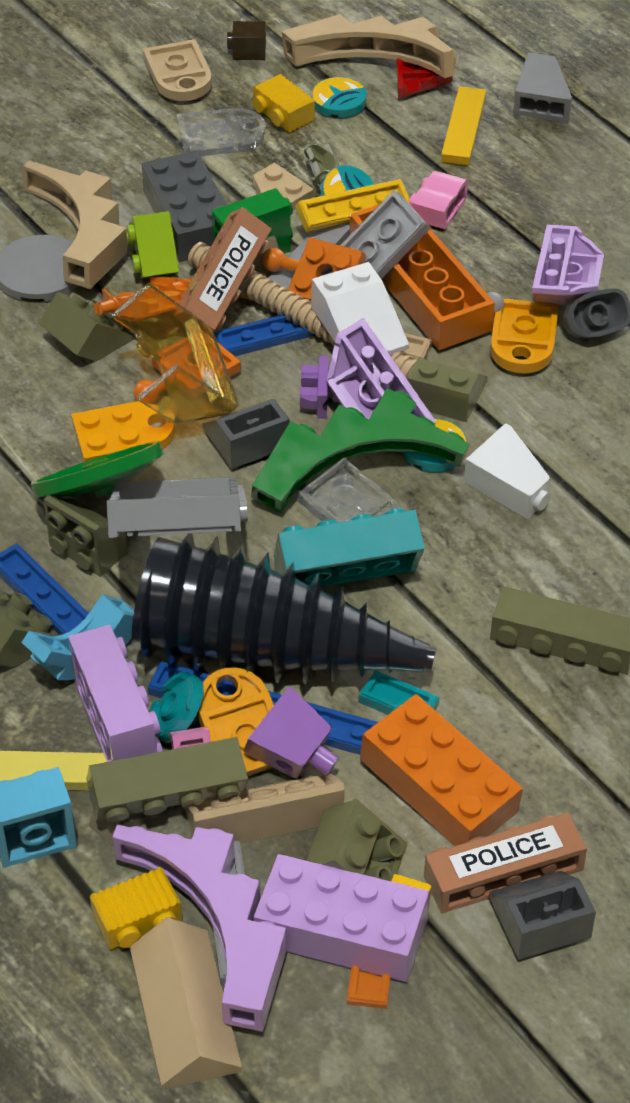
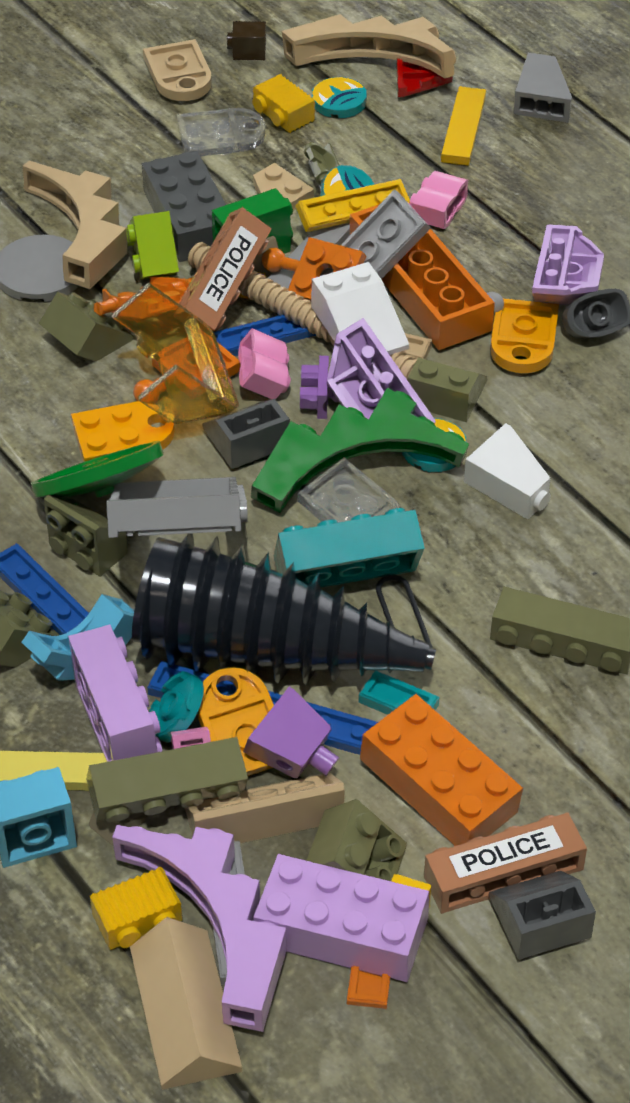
none -> bright pink brick [238,328,291,400]
none -> black piece [376,575,433,648]

